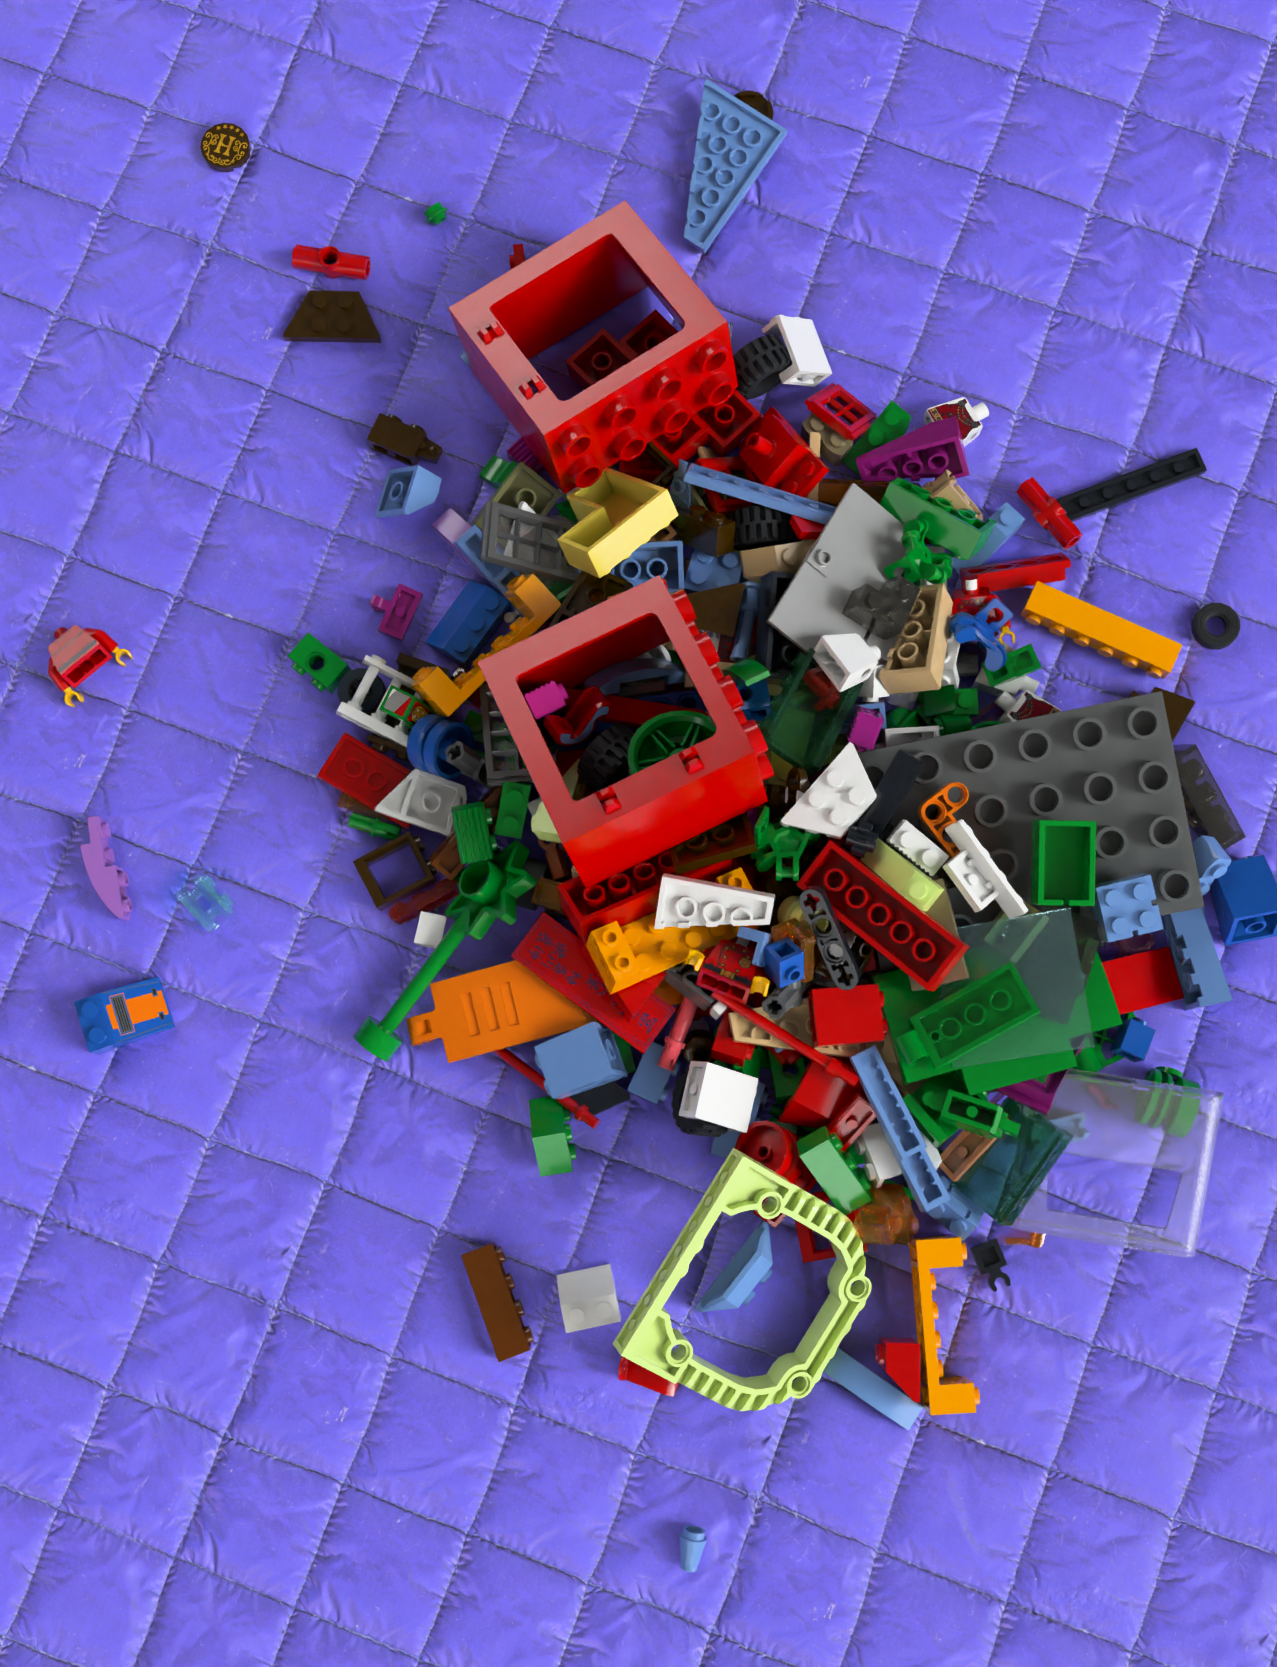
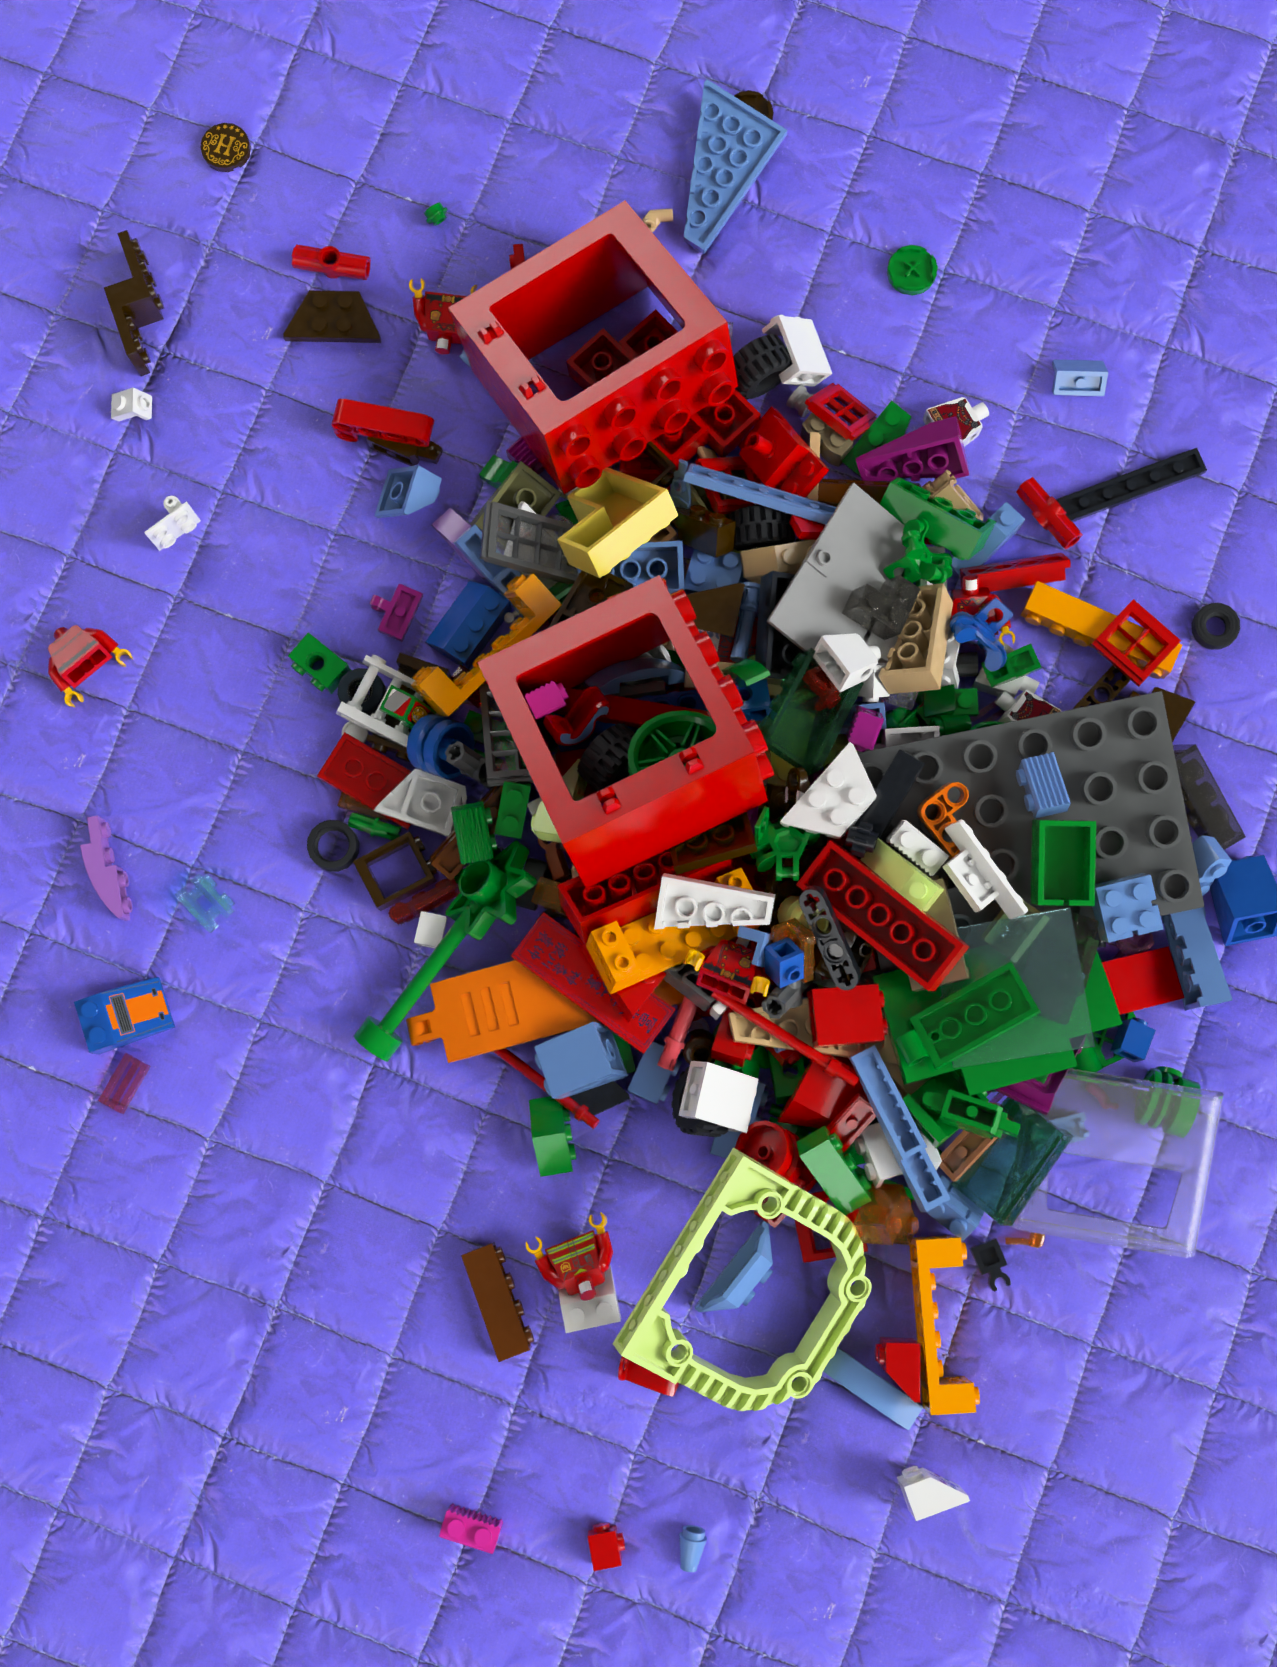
none -> clear pink tile [98,1053,151,1114]
none -> dark brown bracket [104,230,164,376]
none -> white bracket [111,388,152,421]
none -> white hinge [144,496,201,551]
none -> black tyre [307,820,360,872]
none -> red beam [331,399,435,447]
none -> white piece [342,721,368,743]
none -> red torso [409,278,477,354]
none -> dark pink brick [439,1503,503,1554]
none -> red torso [526,1212,613,1301]
none -> red brick [588,1522,625,1571]
none -> tan arm [642,208,673,232]
none -> light grey wheel [786,385,814,418]
none -> green tile [887,245,938,295]
none -> white slope [897,1466,970,1521]
none -> medium blue brick [1016,752,1071,819]
none -> medium blue panel [1052,359,1108,396]
none -> dark brown beam [1073,665,1130,709]
none -> red piece [1091,599,1181,687]

